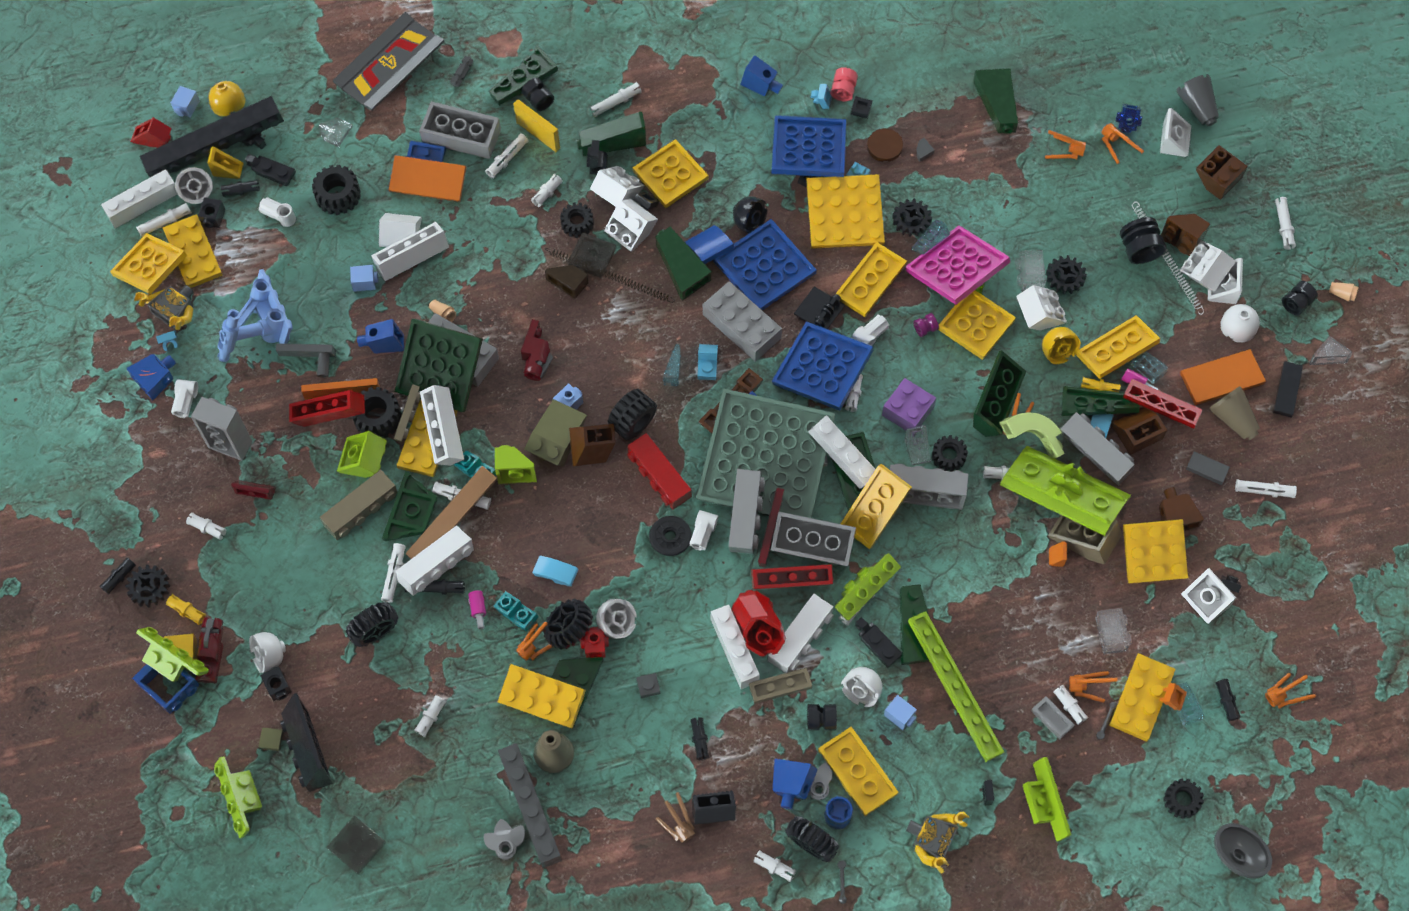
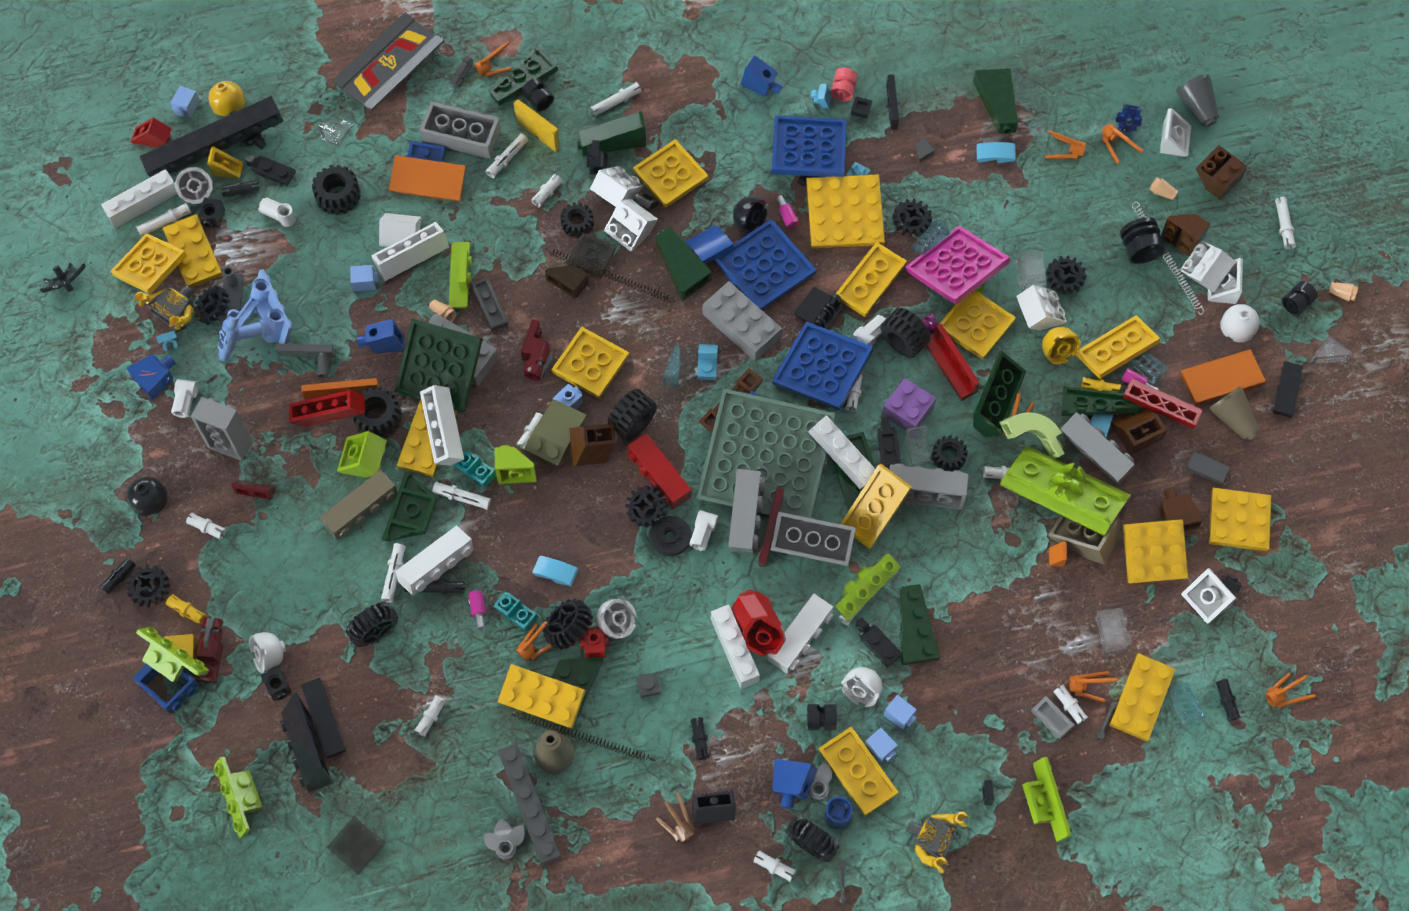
olive tile [259,727,283,751] -> none
dark tan plate [393,384,421,442] -> none
medium nougat tile [405,466,497,559] -> none
dark tan plate [749,668,812,704] -> none
red brick [751,564,833,589] -> none
reddish brown tile [867,128,903,162] -> none
lime tile [908,611,1005,762] -> none
orange tile [1160,683,1187,711] -> none
black tyre [1164,779,1204,819] -> none
dark grey dish [1214,823,1272,879] -> none
white pin [1235,479,1297,498] -> none
none -> black piece [40,263,86,293]
none -> black cylinder [127,477,168,516]
none -> black gear [194,285,230,325]
none -> dark grey piece [220,266,244,326]
none -> black tile [301,677,346,759]
none -> lime bracket [449,242,472,309]
none -> dark grey tile [471,277,509,332]
none -> orange plant [474,42,512,77]
none -> dark brown piece [512,711,656,762]
none -> white pin [517,413,543,450]
none -> yellow plate [551,327,629,399]
none -> black gear [625,485,667,528]
none -> dark pink piece [777,195,799,229]
none -> light blue brick [865,728,898,764]
none -> black hinge [877,417,901,469]
none -> black tyre [880,308,931,358]
none -> black tile [886,74,899,130]
none -> red fence [926,324,980,401]
none -> medium azure slope [977,142,1016,164]
none -> light nougat cone [1149,177,1178,200]
none -> yellow plate [1209,488,1271,552]

